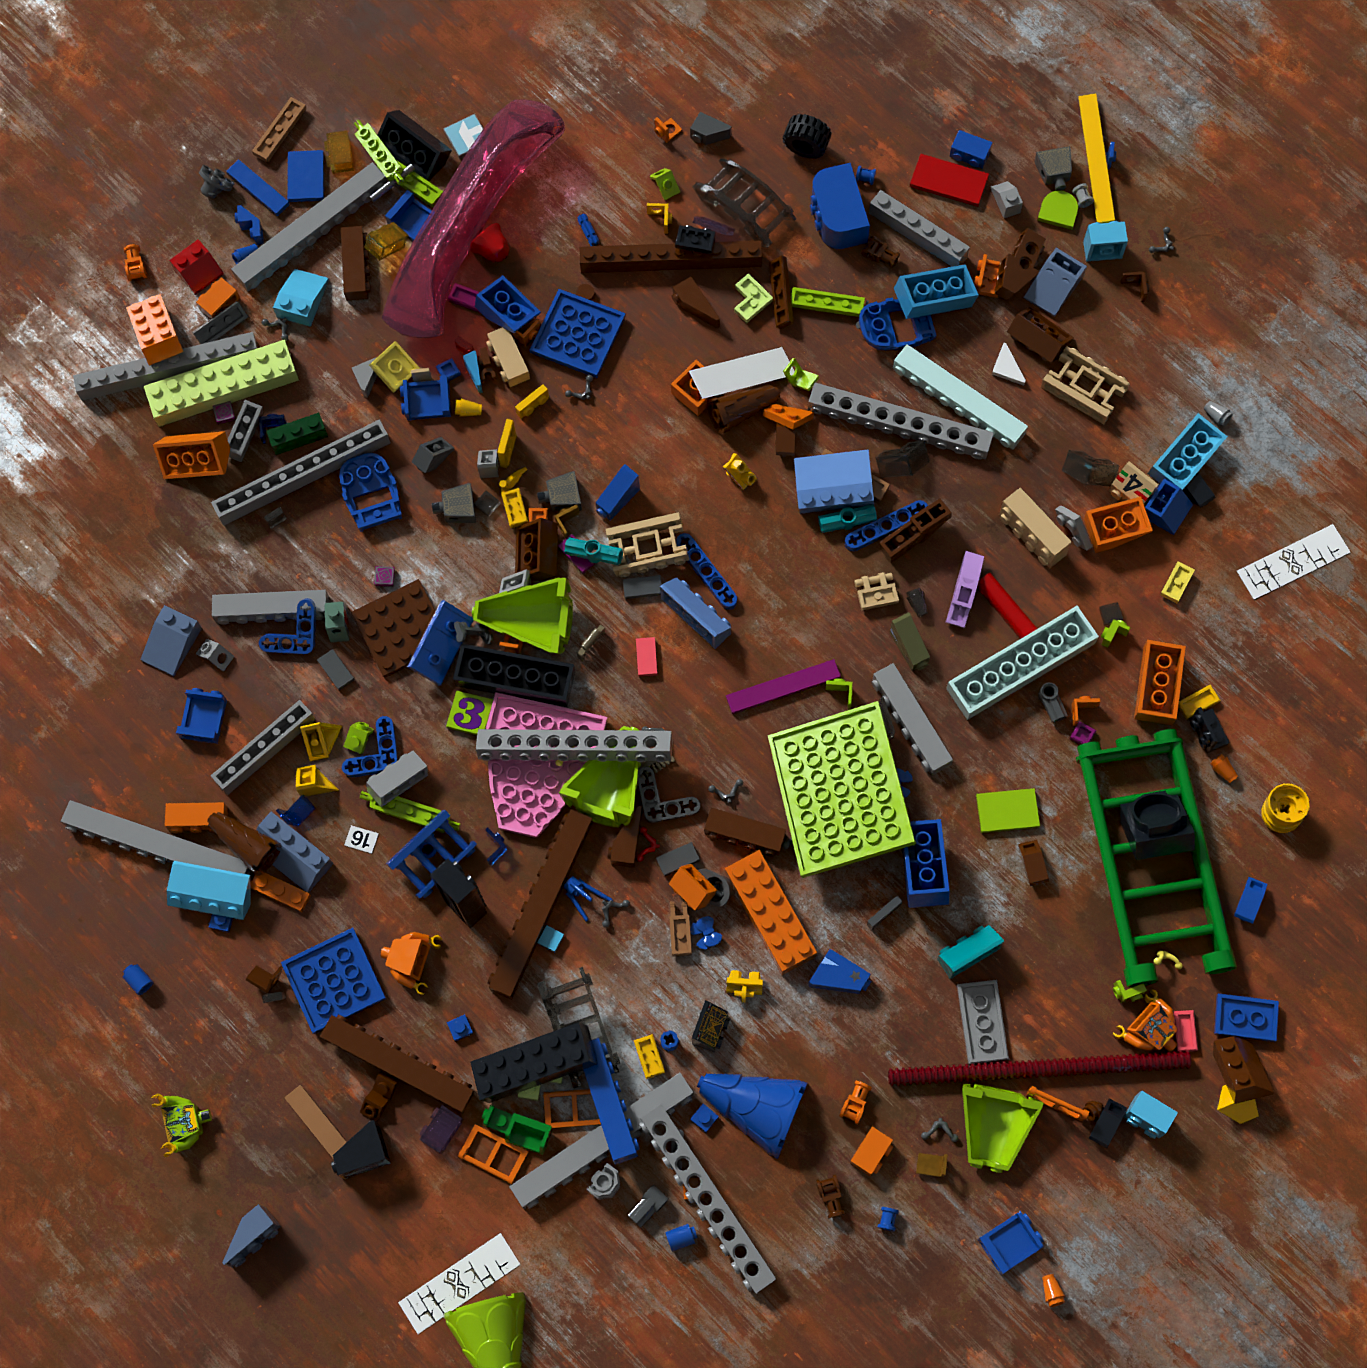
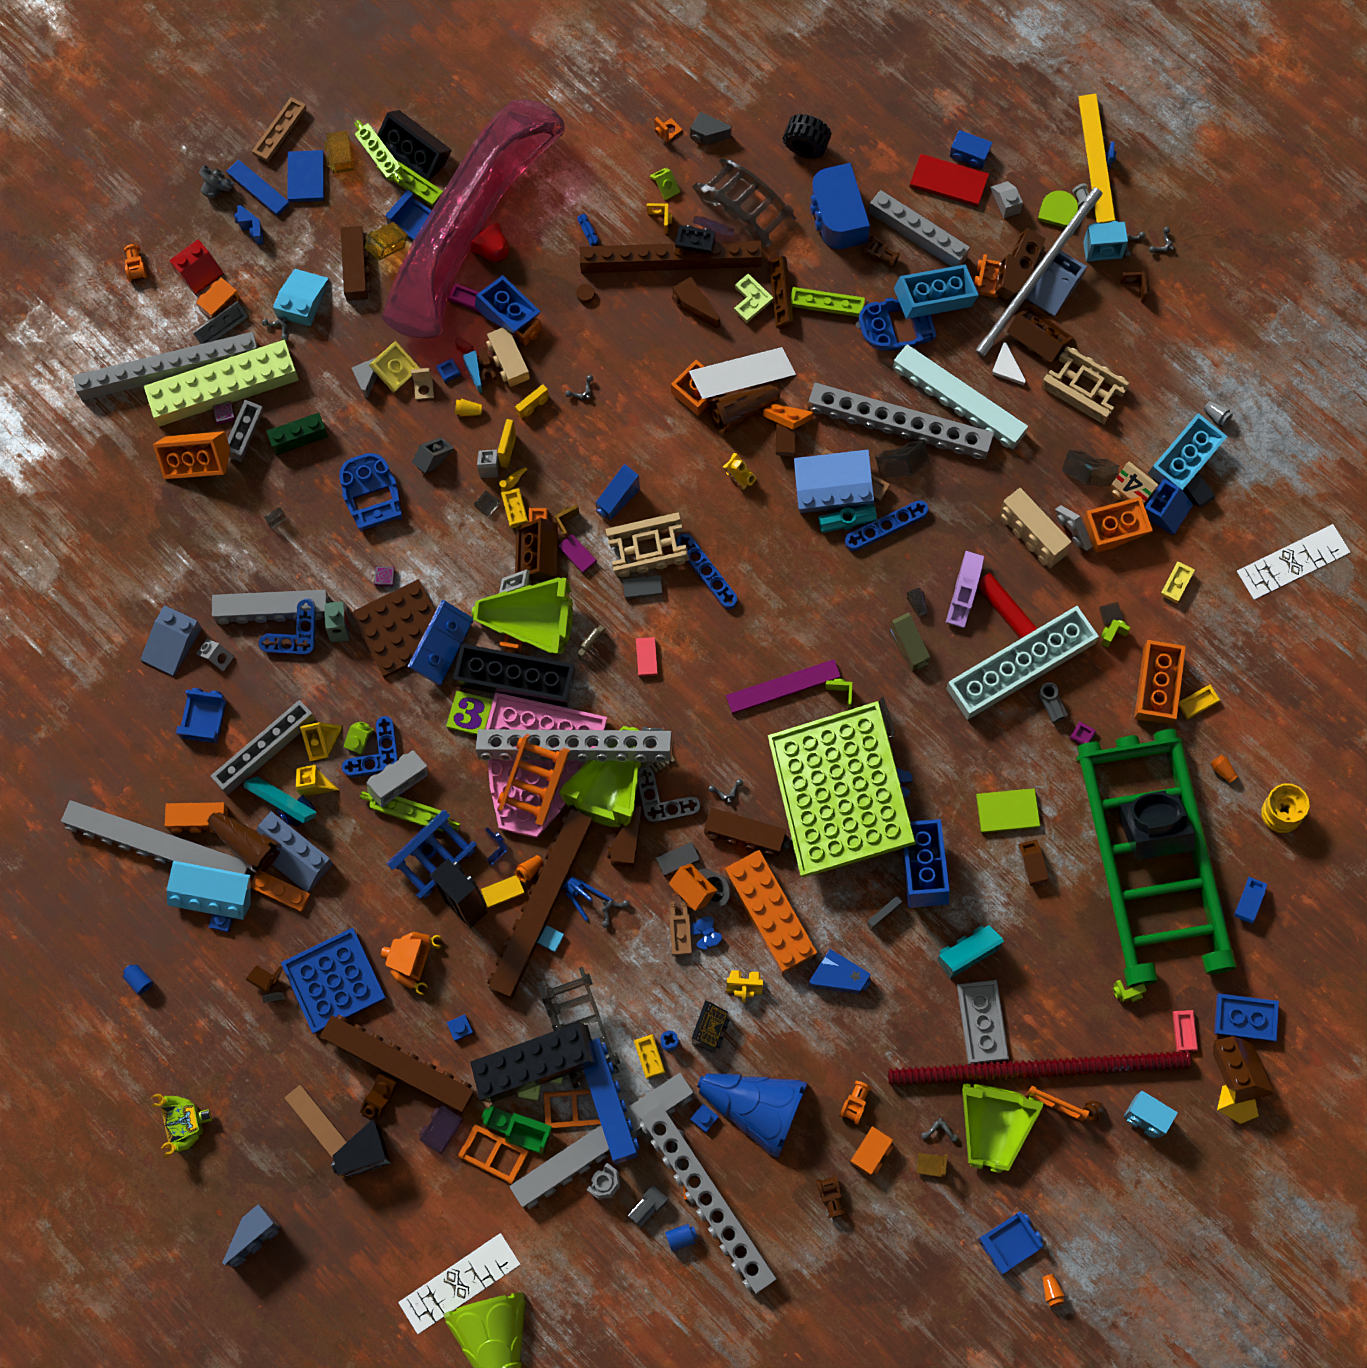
orange brick [126,294,184,366] -> none
light grey brick [211,419,390,526] -> none
light grey brick [231,162,387,291] -> none
blue cone [231,244,258,265] -> none
clear blue bracket [259,414,287,444] -> none
dark grey tile [317,649,354,691] -> none
white sticker [344,825,379,853] -> none
flat silver bar [369,164,415,202] -> none
blue panel [400,376,451,420] -> none
dark grey torso [432,483,476,523] -> none
tile [443,114,491,159] -> none
dark grey piece [454,621,493,644] -> none
blue plate [530,289,626,378] -> none
dark grey torso [537,471,582,512] -> none
teal piece [564,537,623,566] -> none
red piece [636,827,660,862] -> none
medium blue slope [660,578,731,649] -> none
lime bracket [783,358,819,391] -> none
tan plate [854,572,899,611] -> none
blue bush [856,166,876,185] -> none
light grey brick [872,663,953,776] -> none
blue bush [878,1207,899,1232] -> none
reddish brown brick [879,499,952,563] -> none
dark grey torso [1034,146,1072,191] -> none
orange bracket [1071,696,1100,726] -> none
black slope [1089,1098,1127,1148] -> none
orange torso [1113,989,1177,1052] -> none
light yellow piece [1154,951,1183,970] -> none
black bracket [1190,707,1230,753] -> none
none -> teal tile [243,776,317,823]
none -> yellow tile [481,875,525,908]
none -> orange fence [497,734,571,826]
none -> orange cone [515,855,544,882]
none -> light grey piece [975,187,1103,357]
none -> dark grey piece [1124,232,1146,258]

